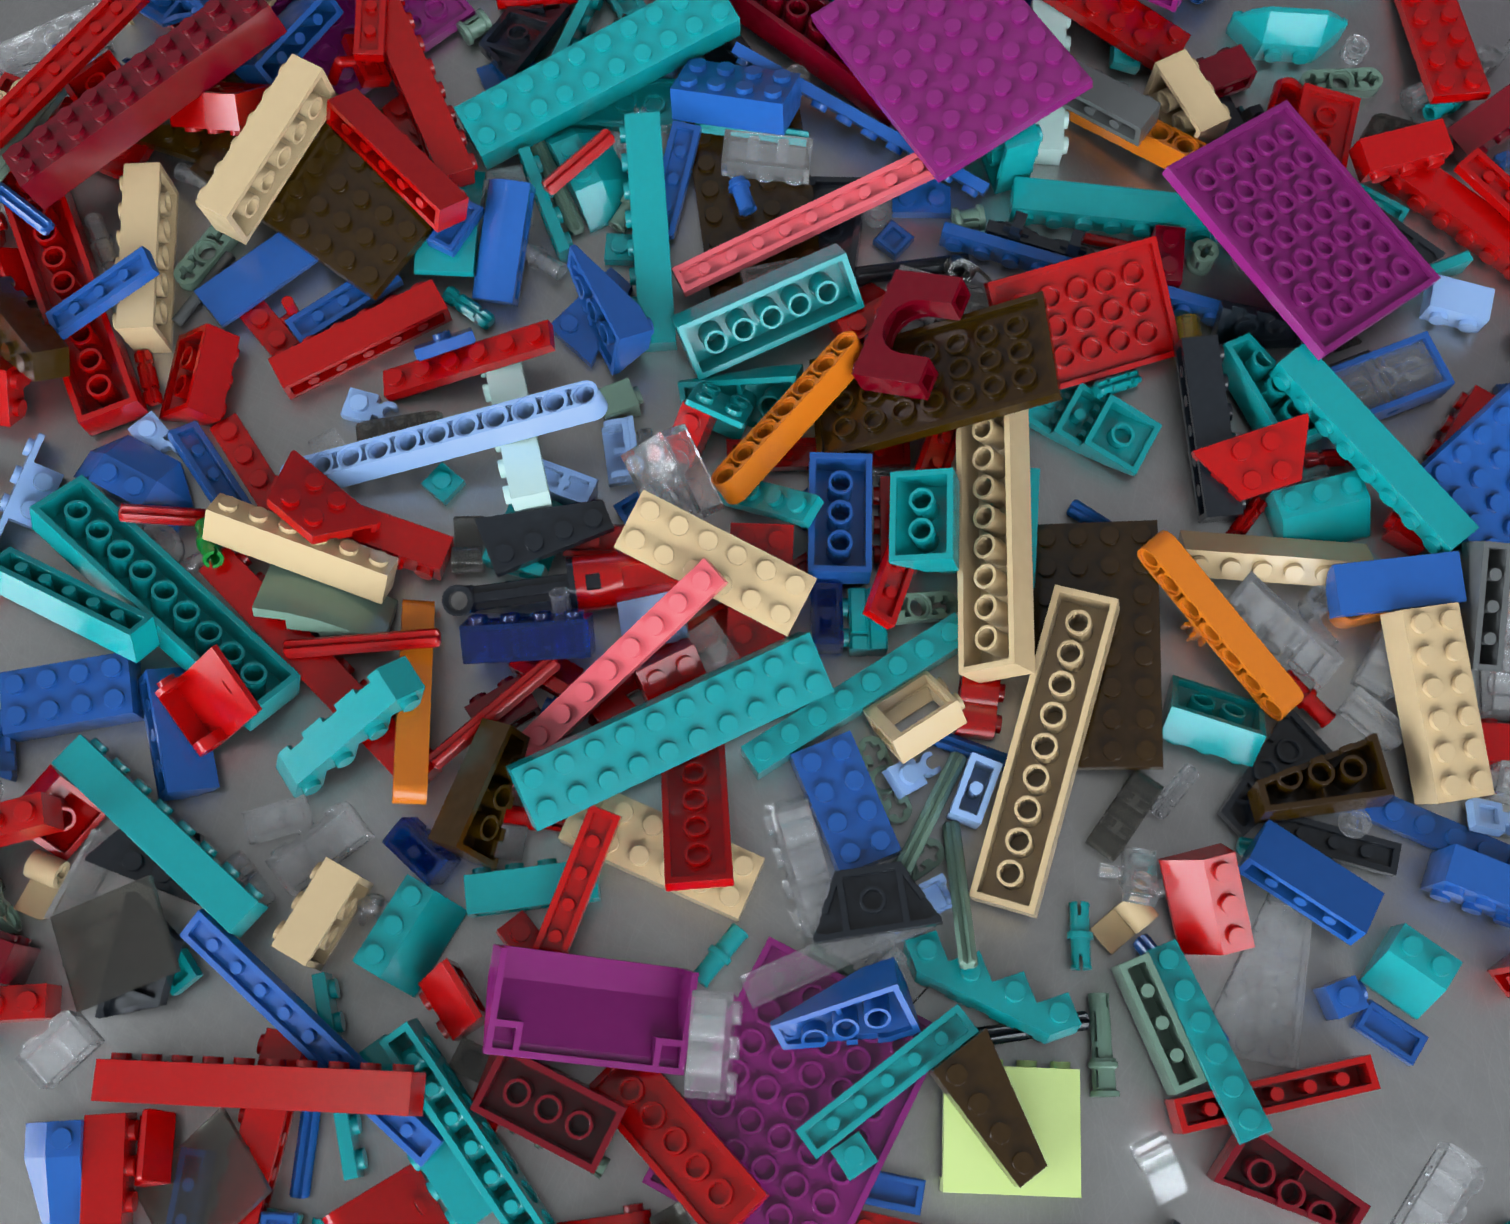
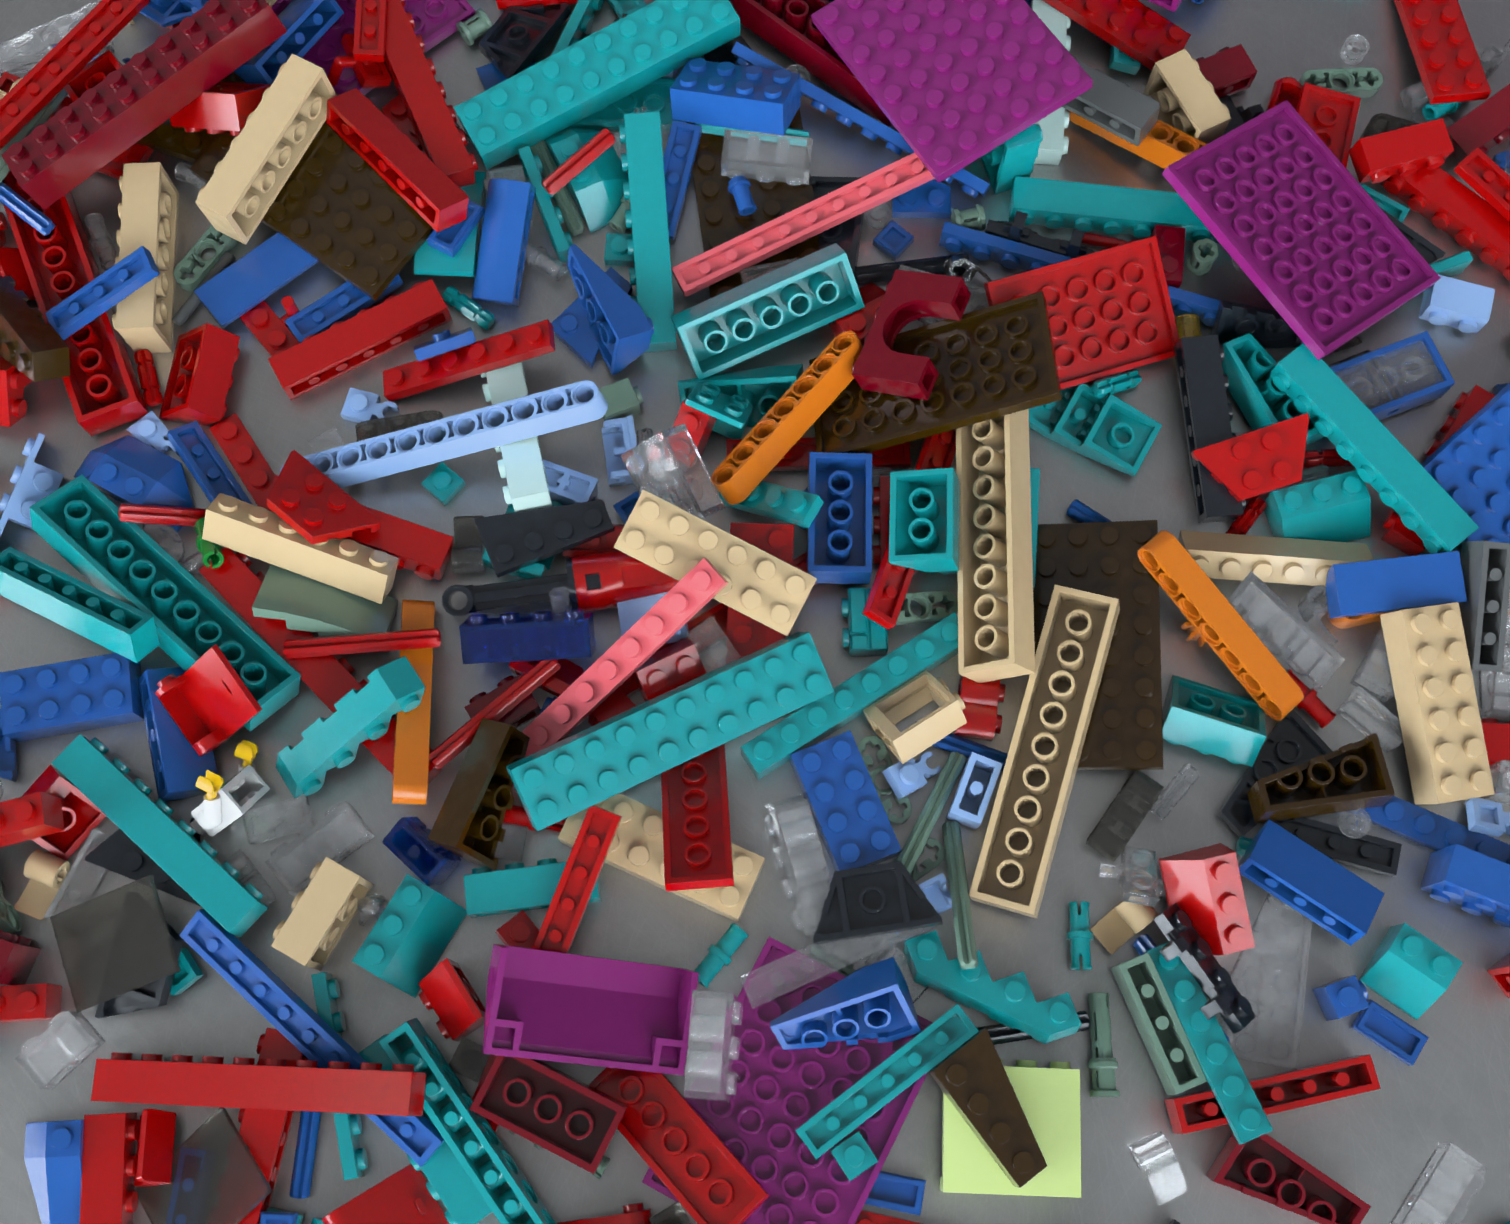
clear blue brick [809,583,844,654] -> none
teal wedge [1226,6,1348,65] -> none
none -> white torso [190,739,270,836]
none -> black hinge [1153,903,1256,1034]

